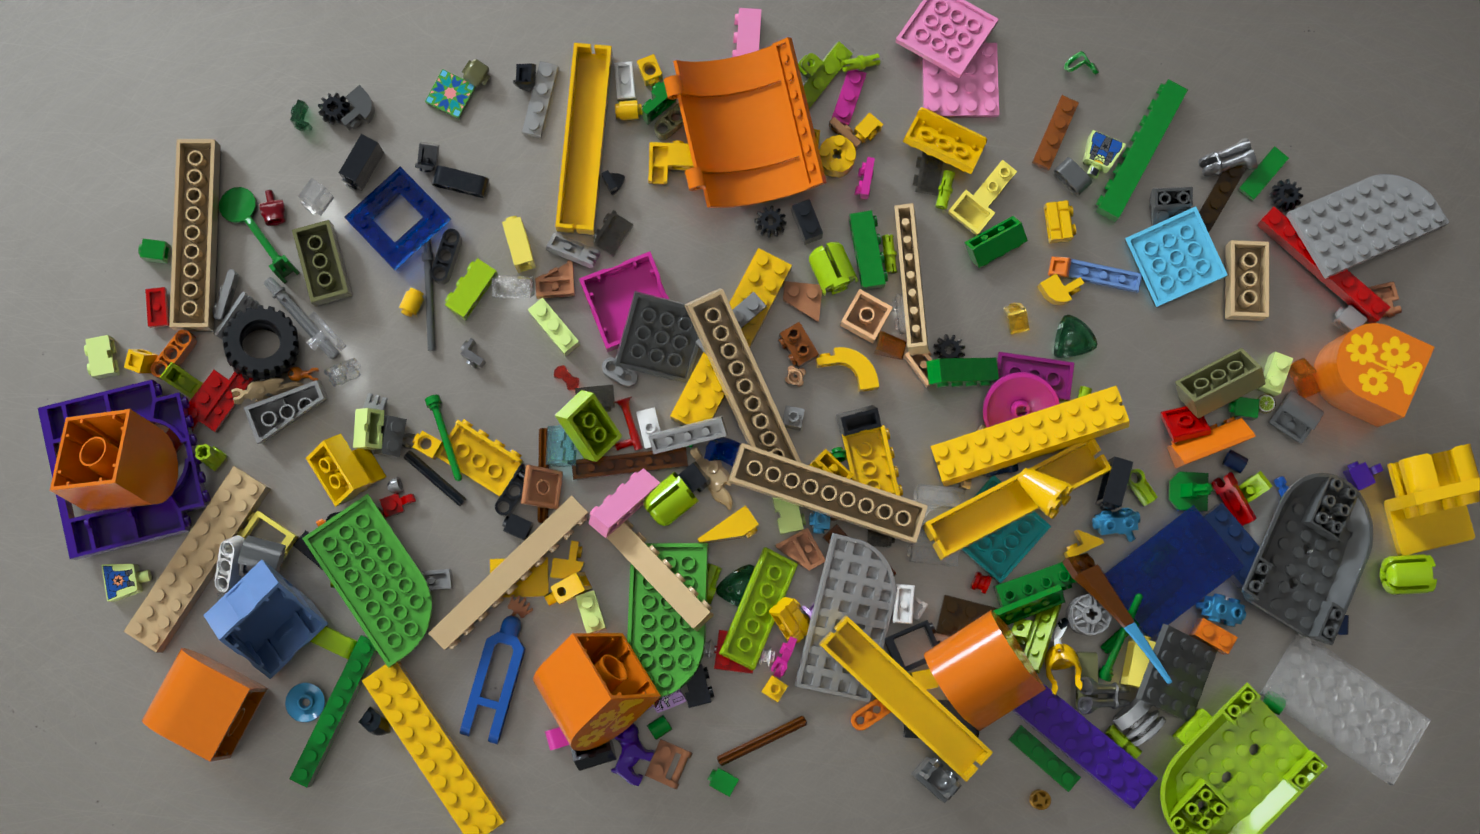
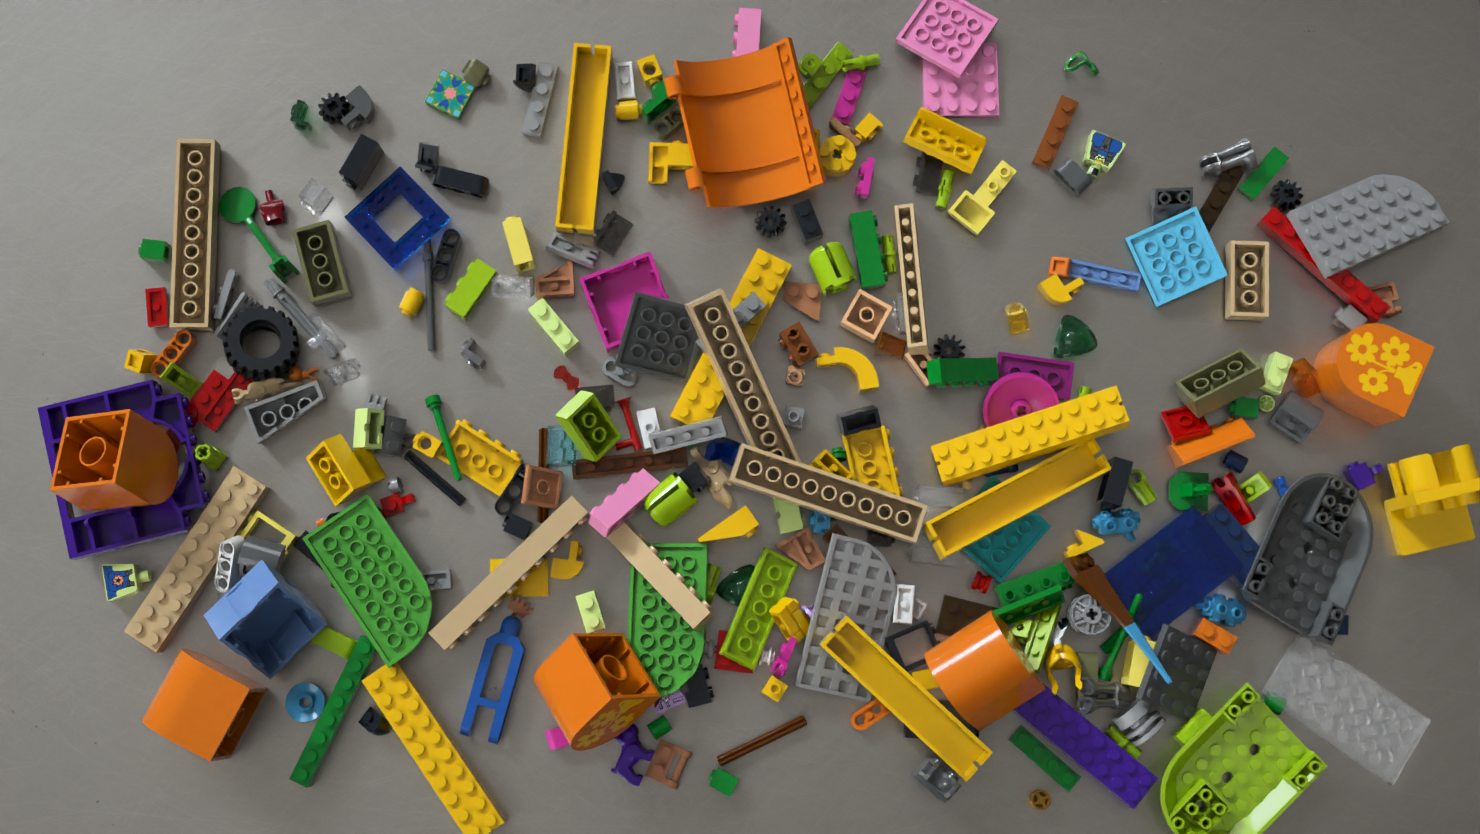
yellowish green brick [84,335,120,379] -> none
yellow torso [544,572,593,606] -> none
black brick [570,740,617,771] -> none
green brick [964,216,1028,268] -> none
yellow cone [1017,468,1074,519] -> none
yellow brick [1044,200,1076,244] -> none
green brick [1095,79,1188,222] -> none
lime cylinder [1379,554,1437,595] -> none

